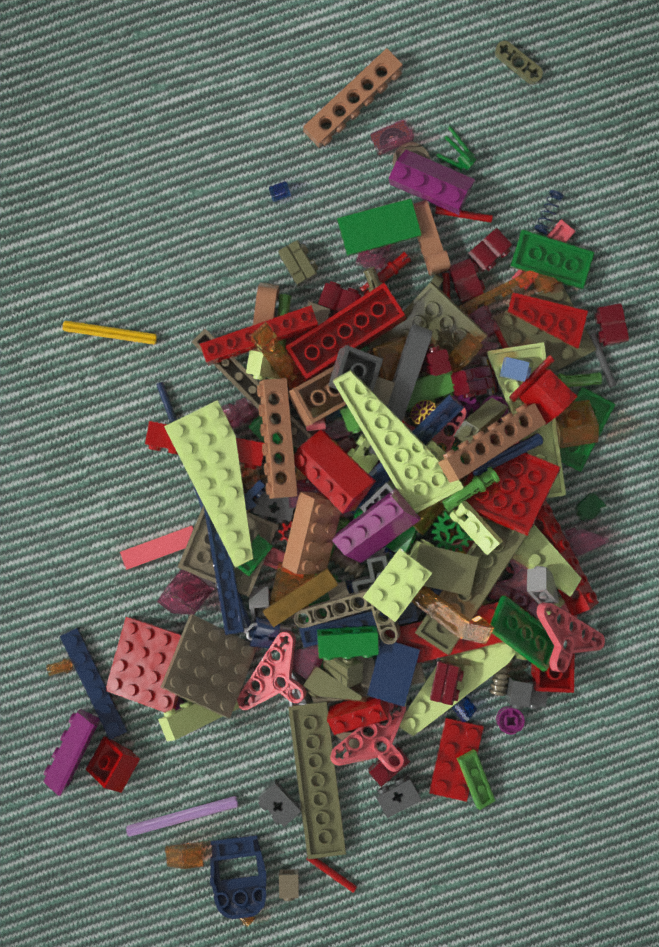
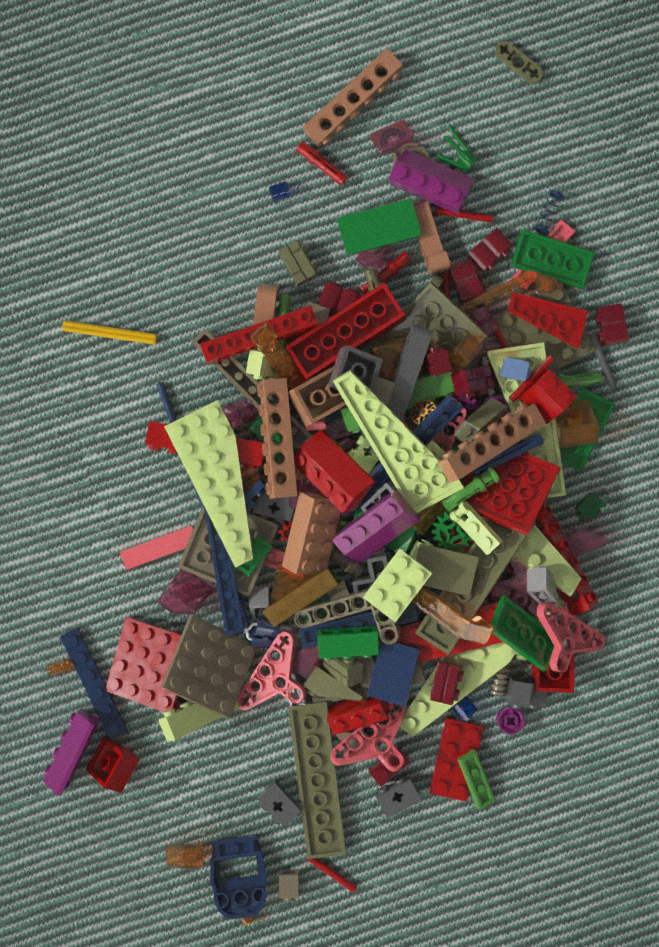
lavender axle [126,796,238,837] -> none
none -> red pin [296,141,348,186]

